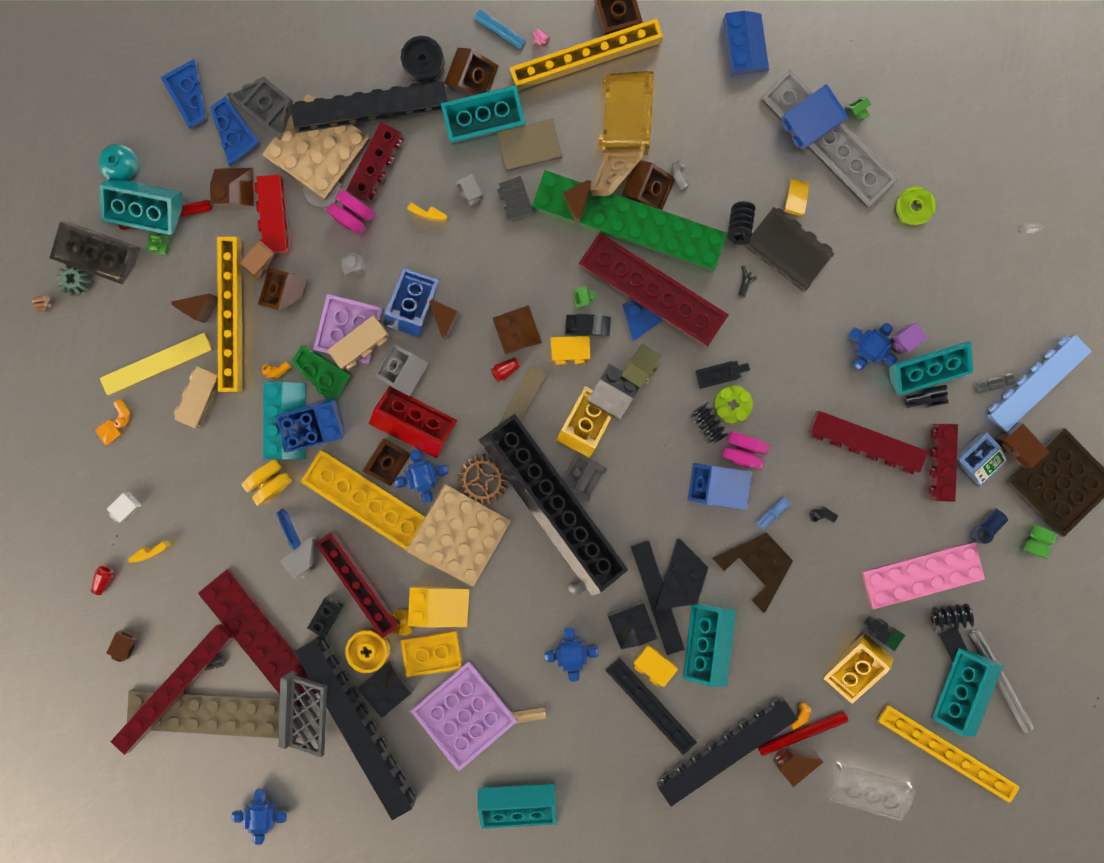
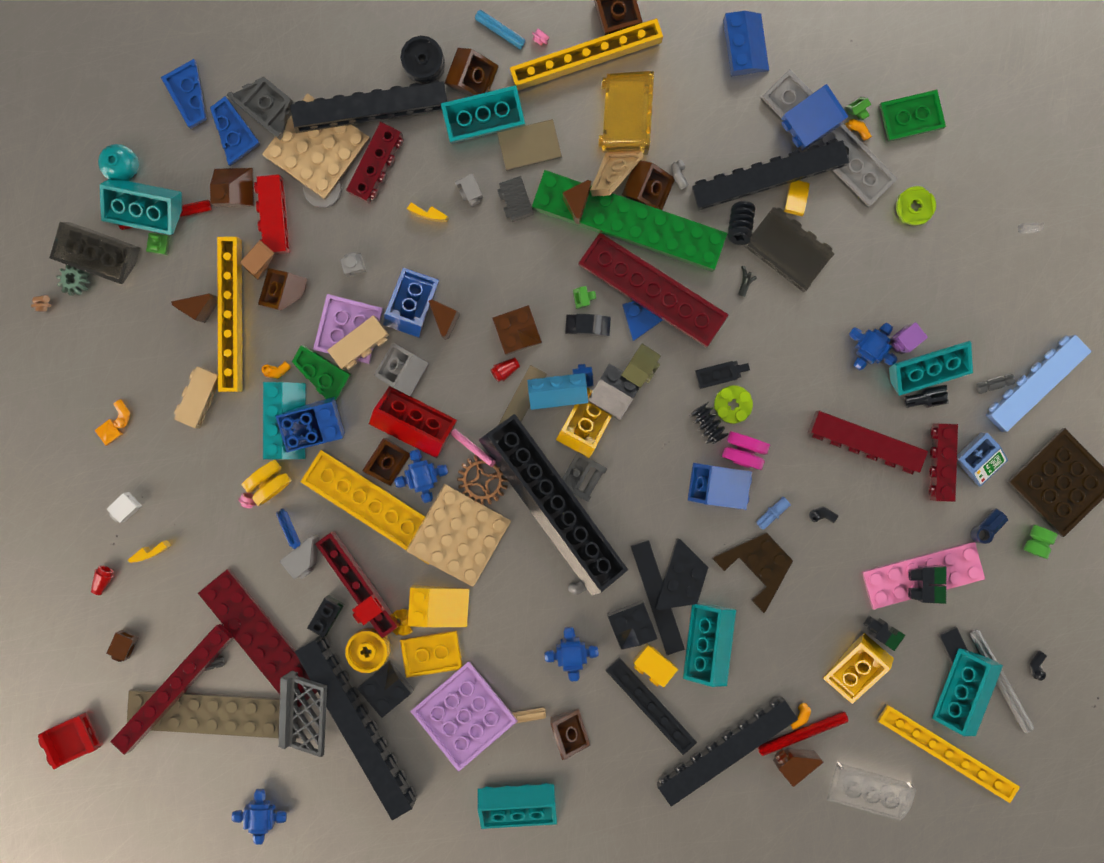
light yellow tile [100,333,213,396] -> none
dark pink wheel [325,189,376,236] -> none
yellow brick [551,336,590,365] -> none
black piece [930,603,974,631] -> none
reddish brown slope [994,423,1049,468] -> none
none -> red panel [38,712,101,769]
none -> bright pink plate [238,493,256,508]
none -> red brick [352,594,385,625]
none -> bright pink bar [451,429,496,467]
none -> dark azure brick [527,373,588,410]
none -> reddish brown slope [550,709,590,760]
none -> blue tile [573,364,594,387]
none -> black brick [692,139,850,211]
none -> light orange arm [845,118,872,142]
none -> green plate [879,90,946,142]
none -> black hips [908,565,946,604]
none -> black arm [1029,650,1047,681]

